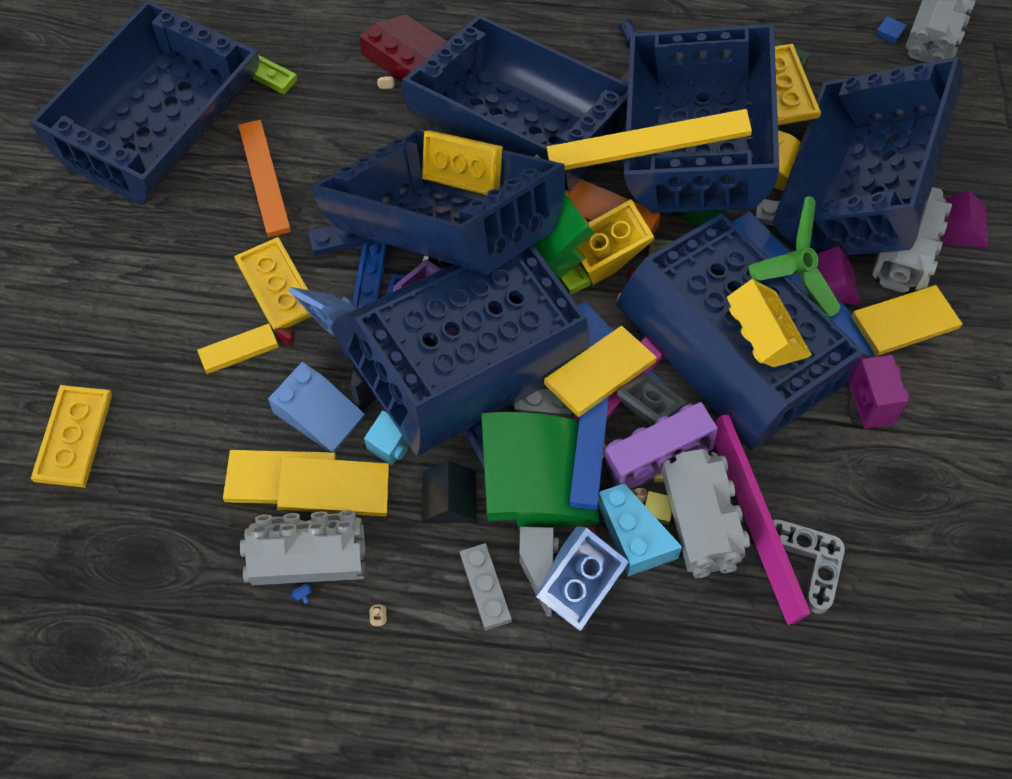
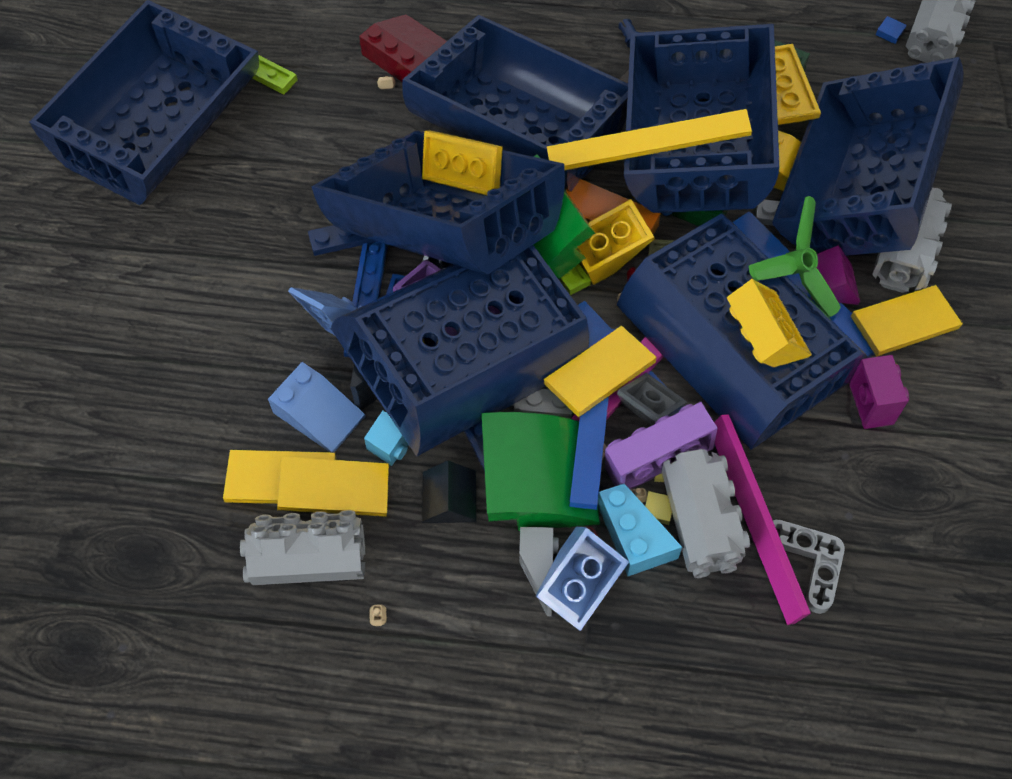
yellow tile [31,385,113,488] -> none
yellow tile [197,324,279,374] -> none
yellow tile [234,237,312,334] -> none
orange tile [238,120,291,238] -> none
dark red rock [276,328,294,345] -> none
blue rock [291,583,312,604] -> none
light grey plate [459,543,512,631] -> none
magenta slope [939,190,988,248] -> none

